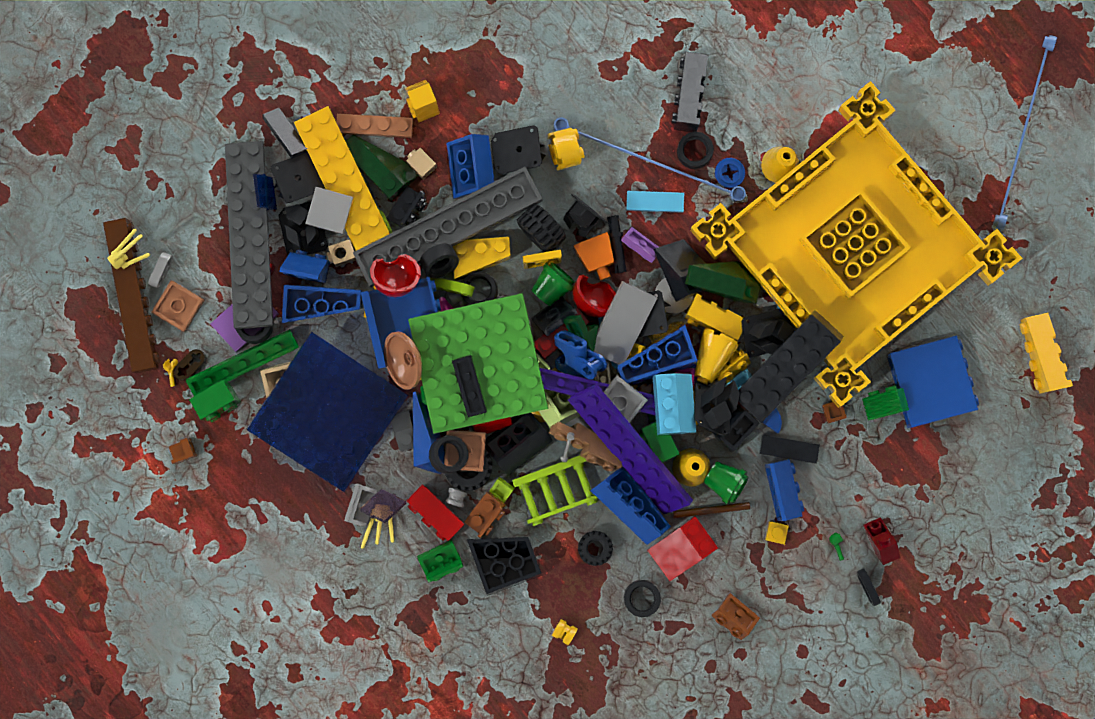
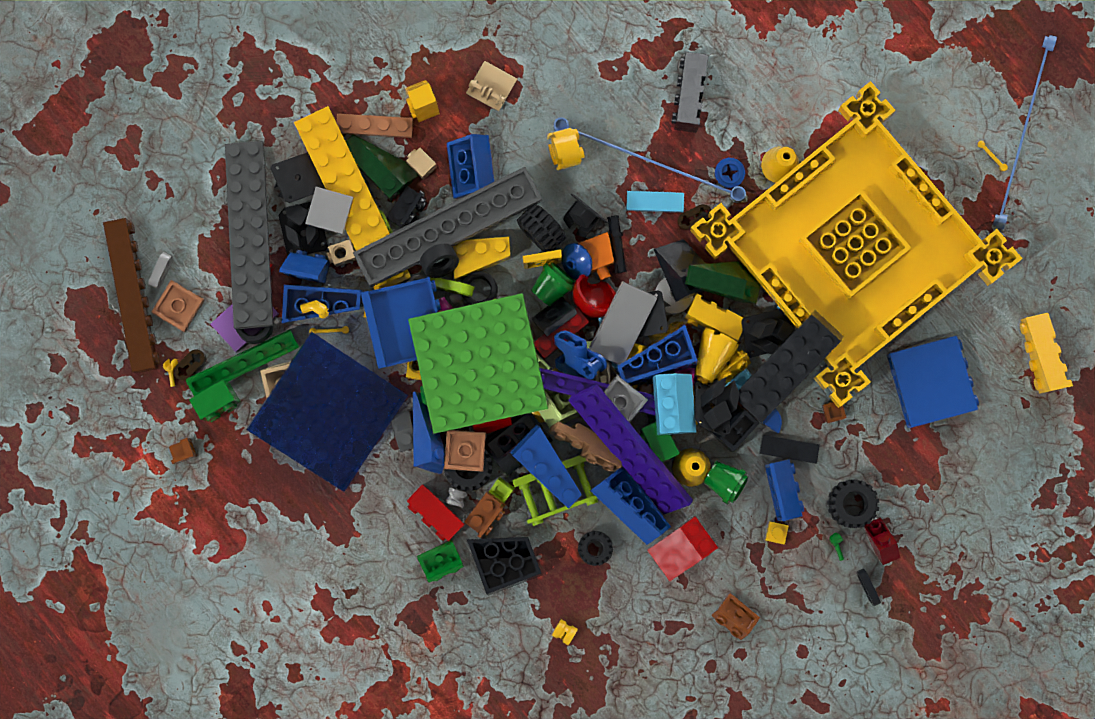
light yellow plant [107,229,150,269] -> none
clear blue piece [253,174,277,210] -> none
tile [262,108,308,159] -> none
light grey hinge [344,484,378,527] -> none
clear purple piece [360,489,407,523] -> none
light yellow plant [361,506,394,549] -> none
red cylinder [370,254,421,297] -> none
nougat dish [384,331,422,390] -> none
black tyre [429,435,468,474] -> none
black tile [452,355,487,418] -> none
black piece [491,125,546,174] -> none
light grey hinge [561,432,575,462] -> none
dark green slope [563,315,598,351] -> none
medium lavender plate [621,227,658,263] -> none
black tyre [624,580,661,617] -> none
reddish brown bar [673,502,750,518] -> none
black tyre [677,131,714,169] -> none
green brick [862,386,909,421] -> none
none -> yellow arm [300,300,329,319]
none -> yellow hinge [309,326,349,335]
none -> tan hinge [466,61,517,111]
none -> blue wedge [510,424,582,509]
none -> blue dish [562,243,592,280]
none -> dark brown beam [677,204,711,230]
none -> black tyre [827,479,880,528]
none -> yellow hinge [978,141,1008,171]

